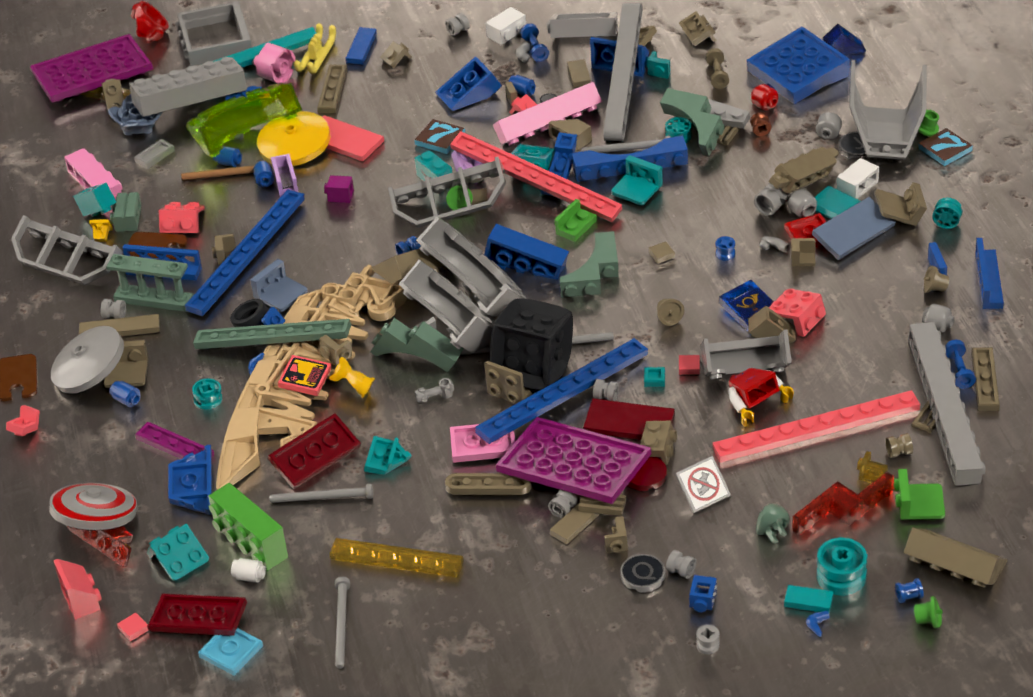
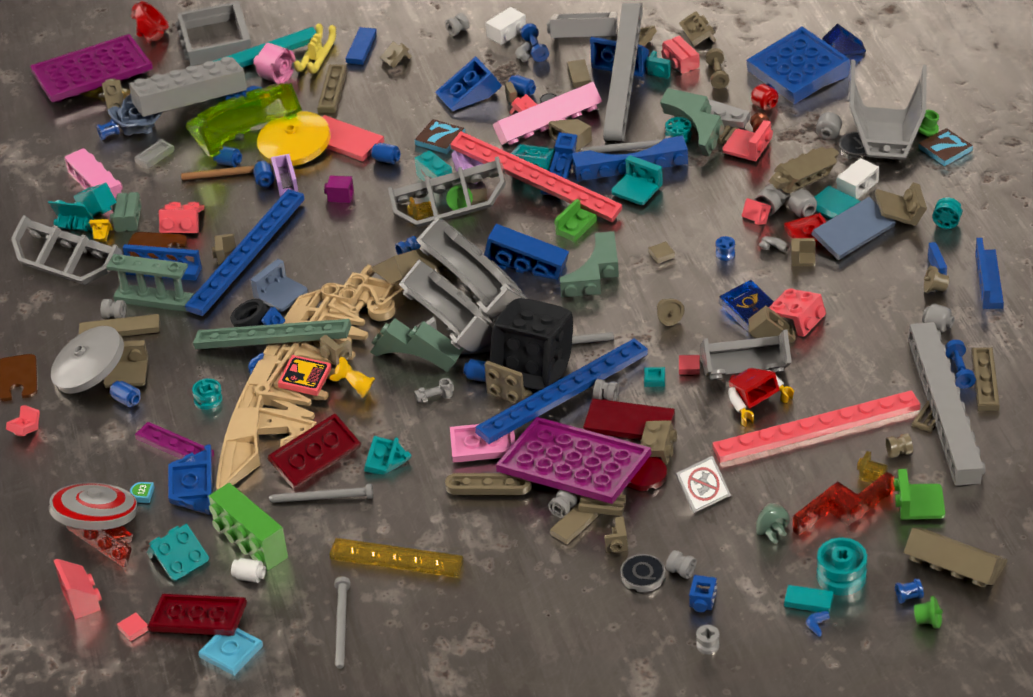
none -> teal hinge [48,200,94,231]
none -> blue bush [96,119,120,140]
none -> tile [130,482,155,503]
none -> blue brick [371,143,401,164]
none -> clear yellow bracket [407,197,434,221]
none -> blue brick [464,359,487,382]
none -> coral brick [661,36,700,74]
none -> coral bracket [722,120,773,161]
none -> coral bracket [742,198,771,225]

